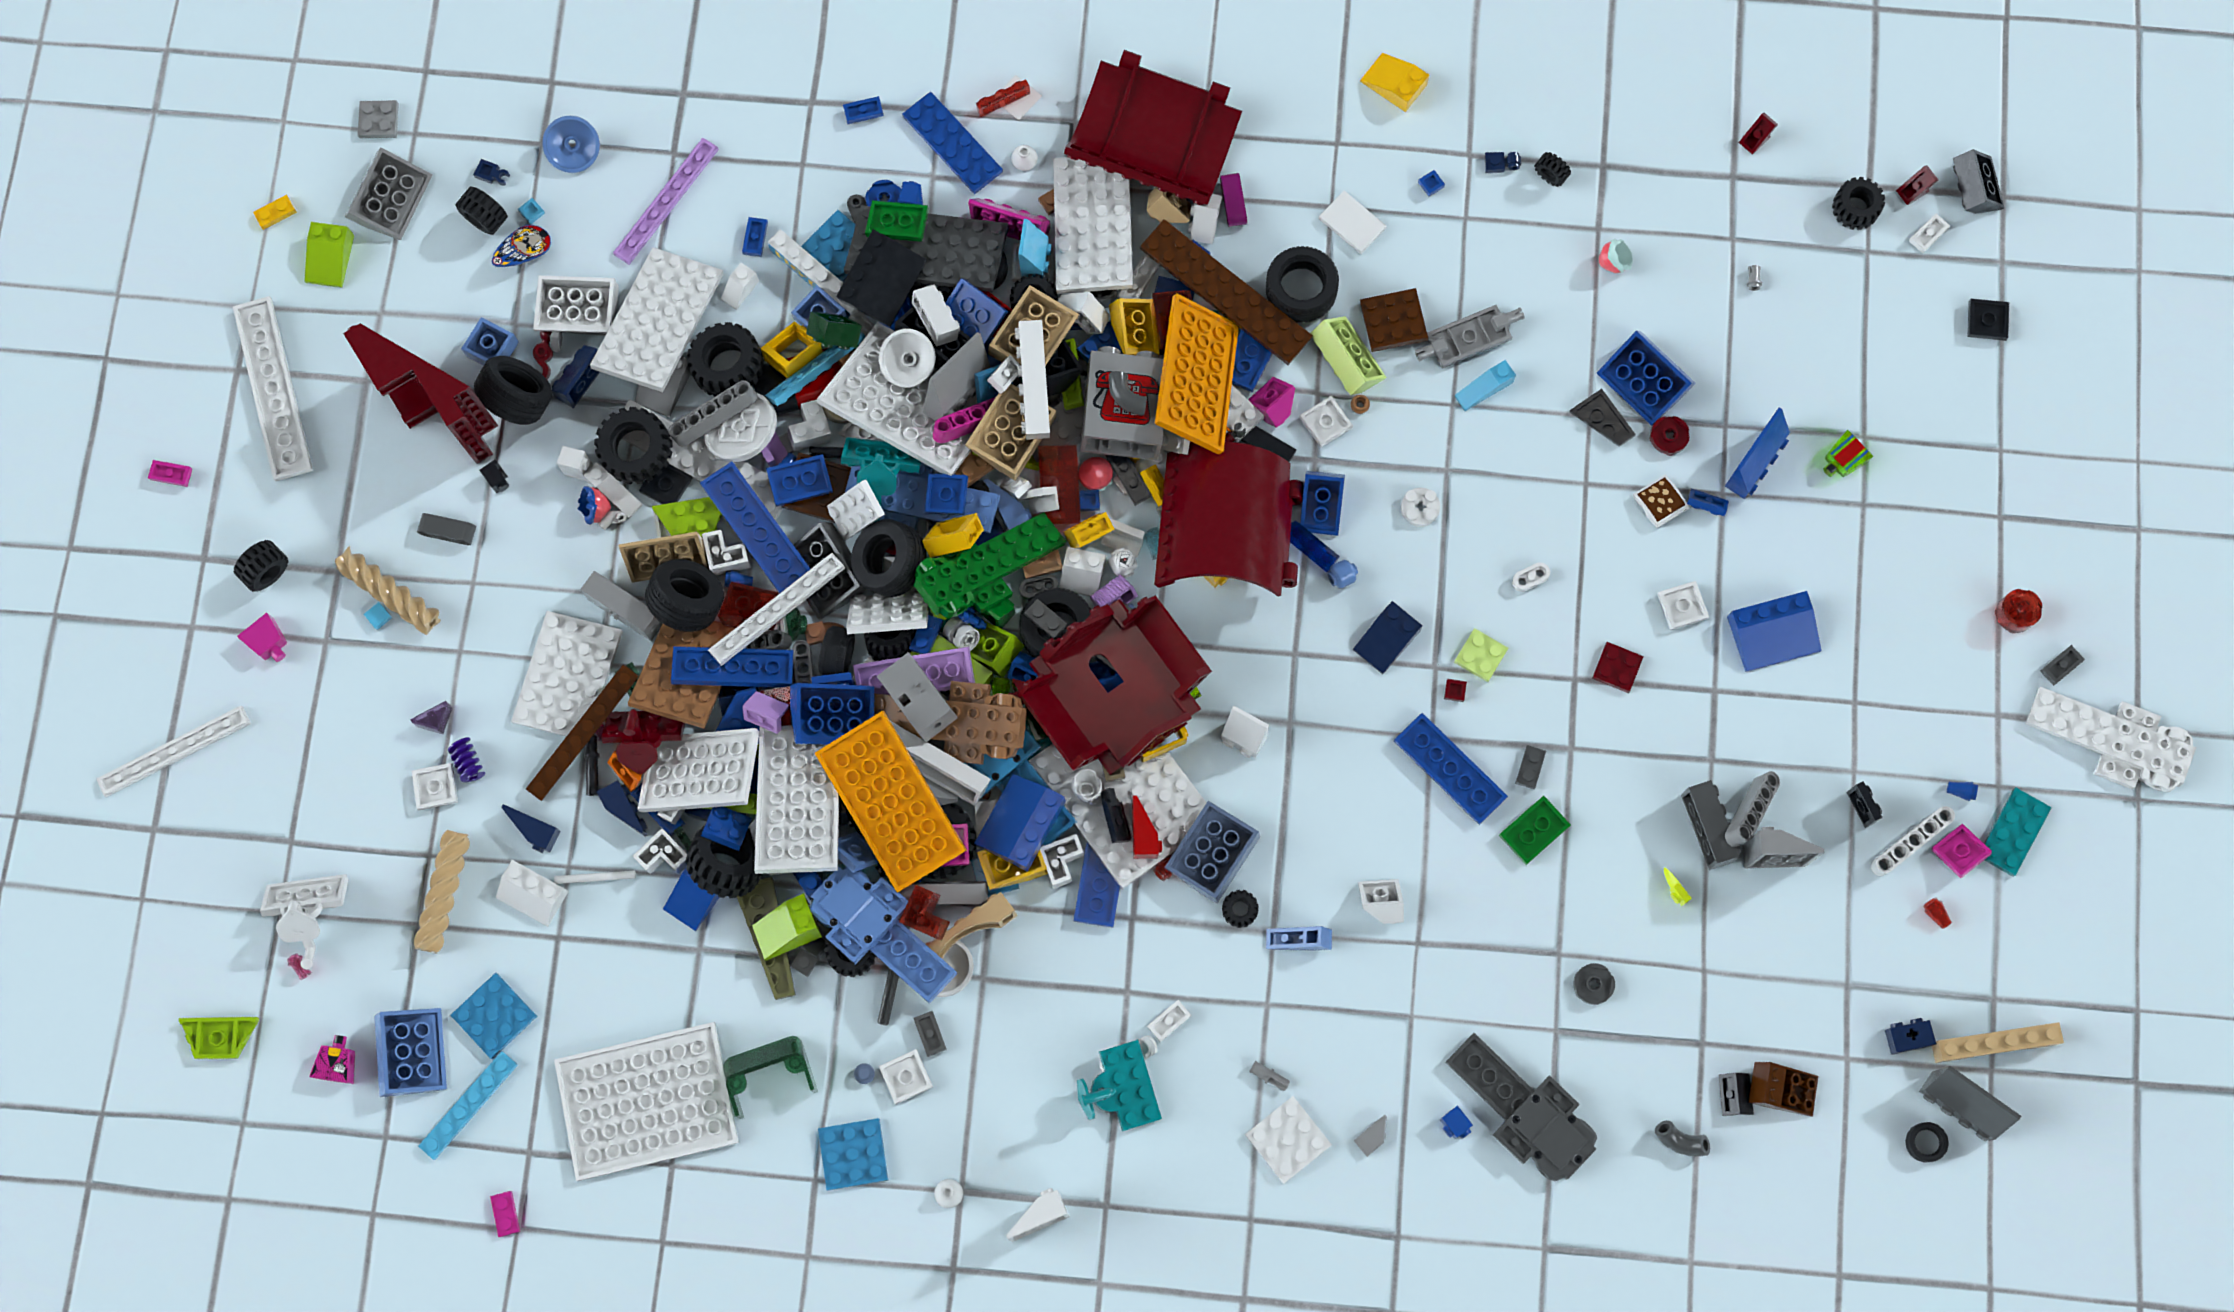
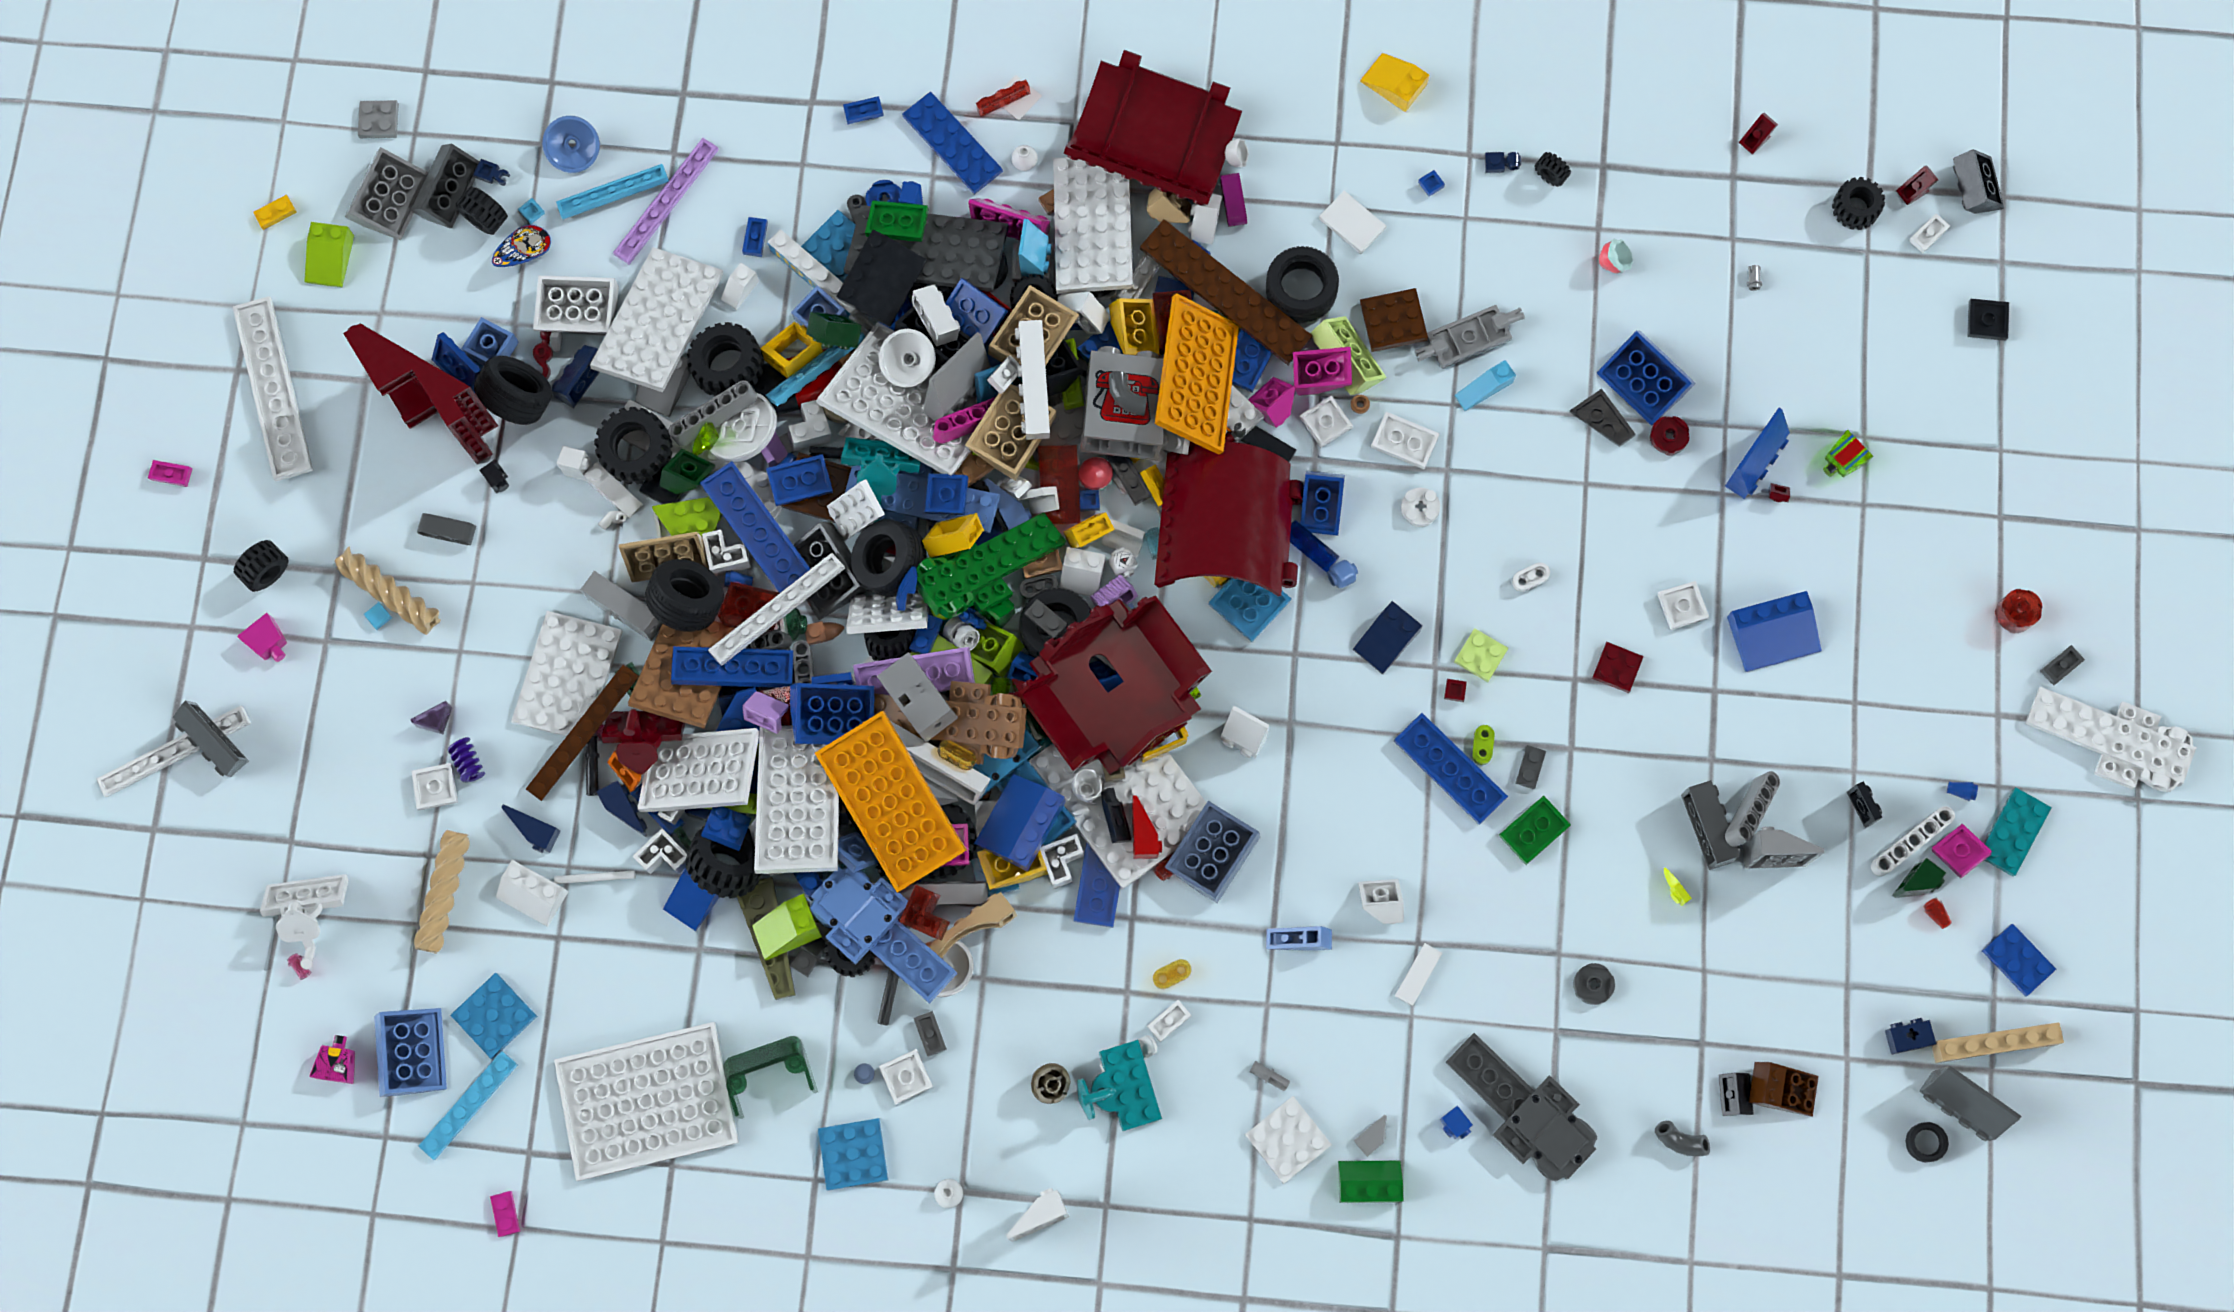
lime wing [179,1017,259,1059] -> none
hair [577,486,611,525] -> none
black tyre [818,626,855,675] -> none
black tyre [1222,890,1259,928] -> none
slope [1633,475,1689,528] -> none
blue plate [1687,488,1729,517] -> none
none -> dark grey slope [173,700,249,777]
none -> dark grey slope [411,143,480,228]
none -> blue plate [431,332,481,393]
none -> medium azure plate [556,164,669,220]
none -> dark green slope [660,449,716,494]
none -> clear neon green plate [692,422,719,455]
none -> blue slope [896,567,917,611]
none -> clear yellow plate [937,740,977,770]
none -> dark tan cone [1031,1063,1071,1104]
none -> clear yellow plate [1153,959,1191,989]
none -> dark azure plate [1208,578,1292,642]
none -> white hair [1225,138,1249,167]
none -> dark pink slope [1293,347,1352,396]
none -> green slope [1338,1160,1404,1203]
none -> white plate [1371,412,1439,469]
none -> white tile [1395,943,1442,1006]
none -> lime plate [1472,725,1495,765]
none -> dark red plate [1769,483,1790,503]
none -> dark green slope [1892,858,1946,898]
none -> blue plate [1982,923,2056,997]

